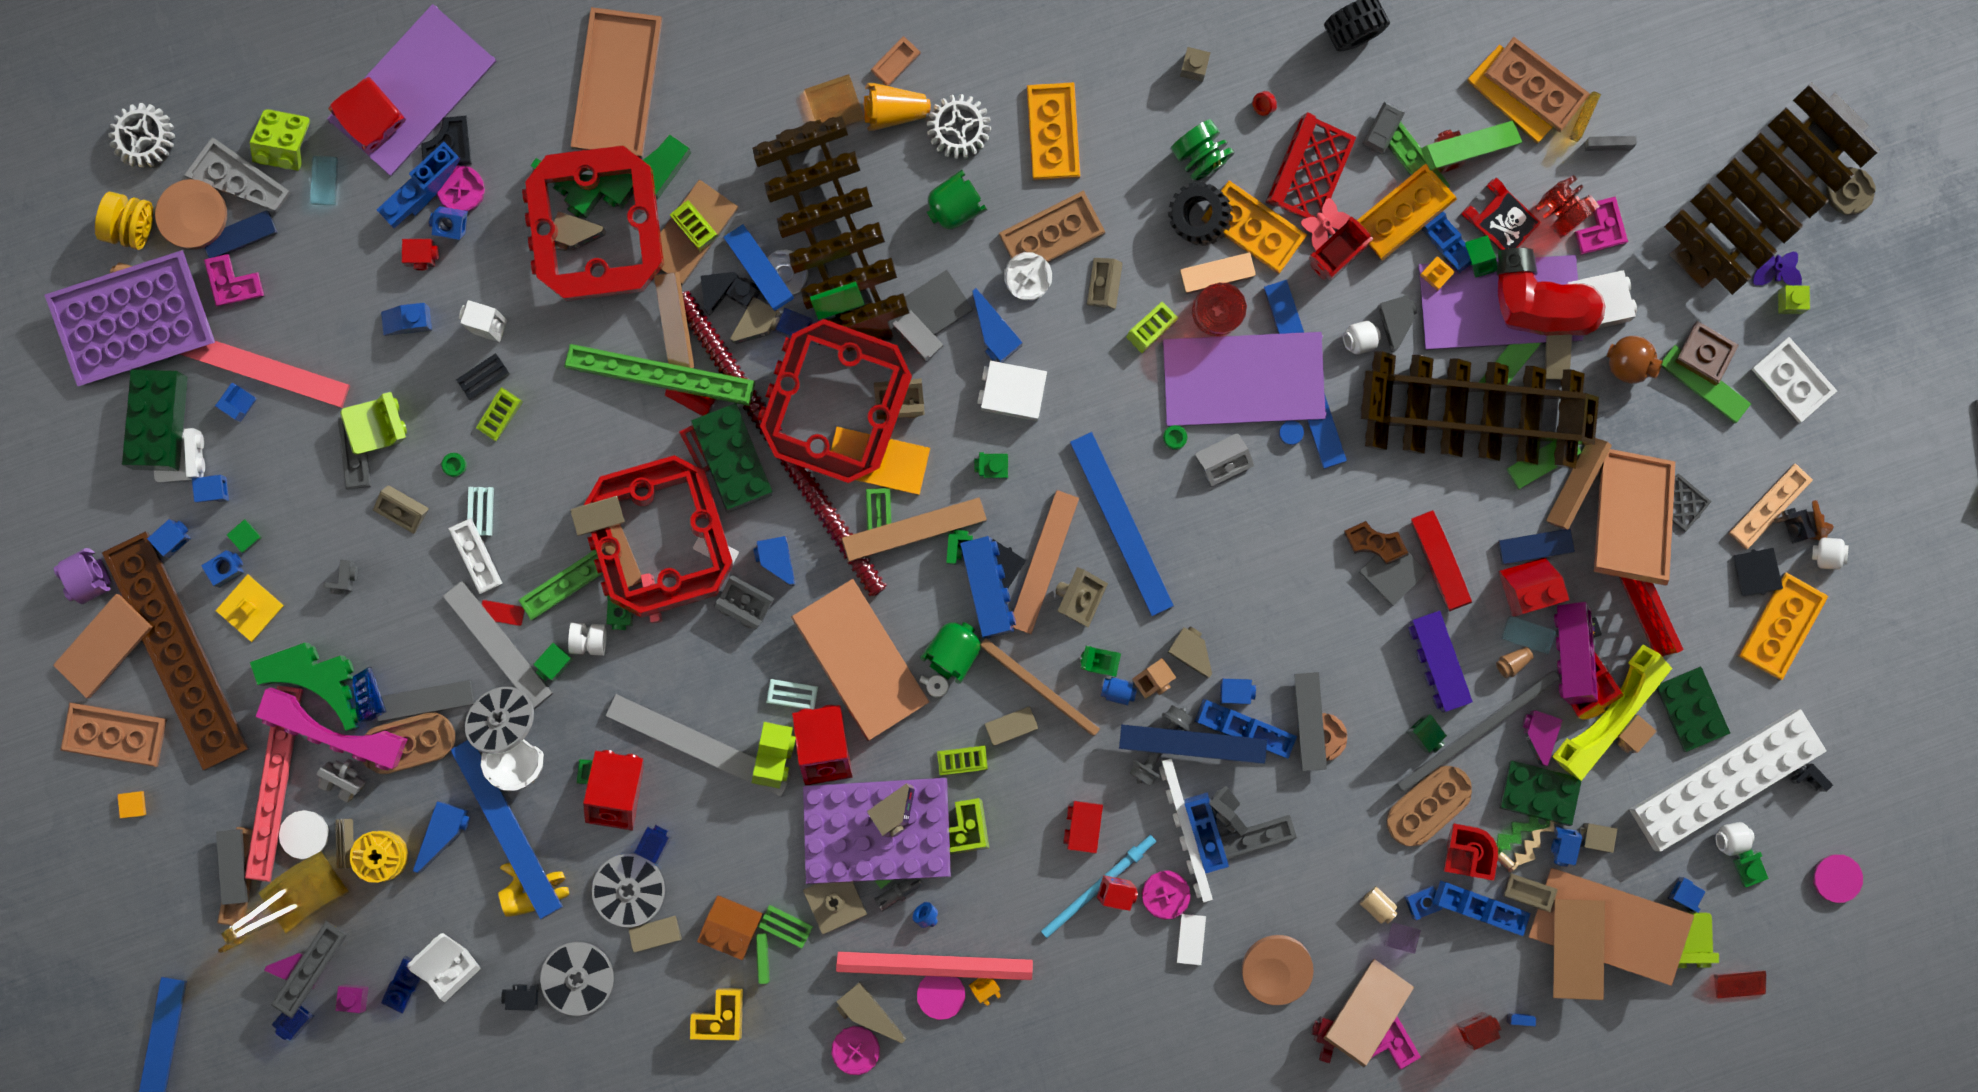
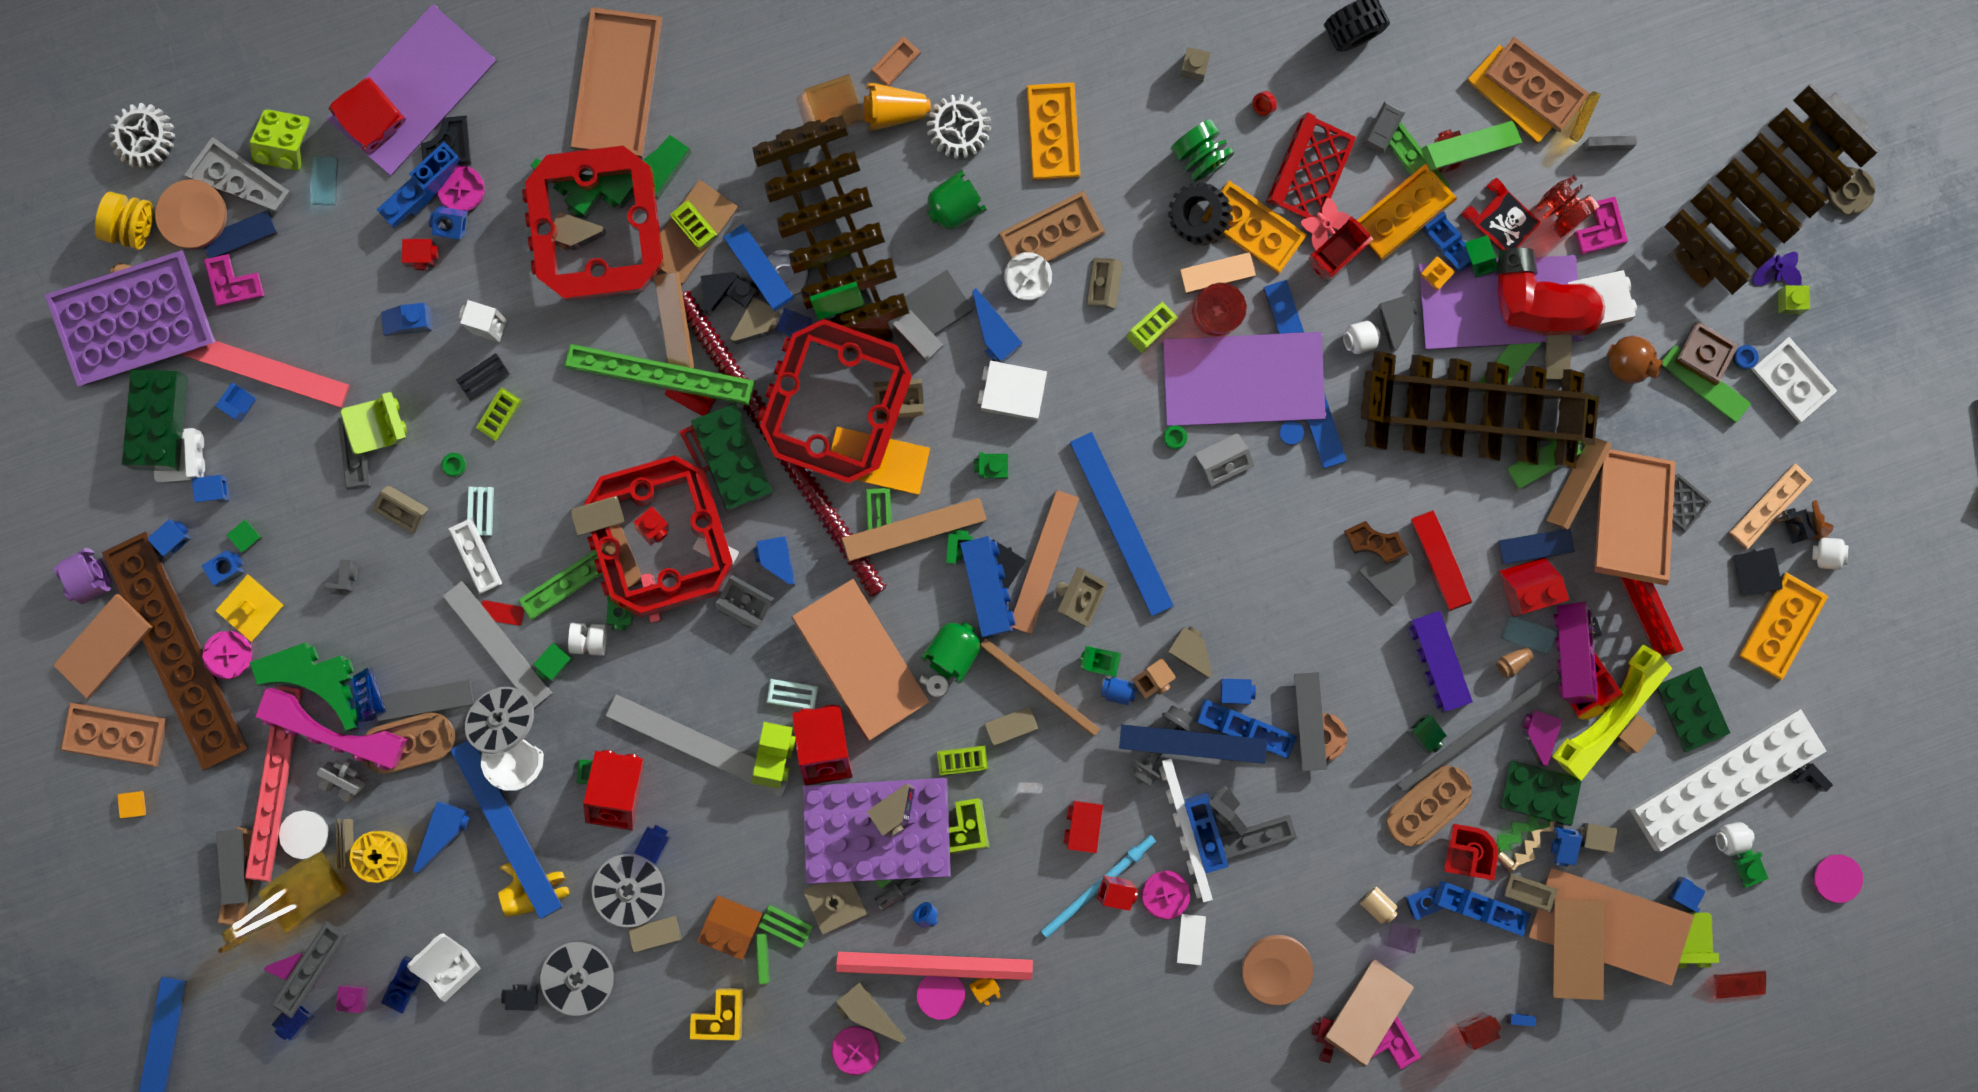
none -> dark pink tile [202,631,252,680]
none -> red brick [634,506,669,546]
none -> clear tile [1018,782,1043,793]
none -> blue tile [1733,345,1759,370]

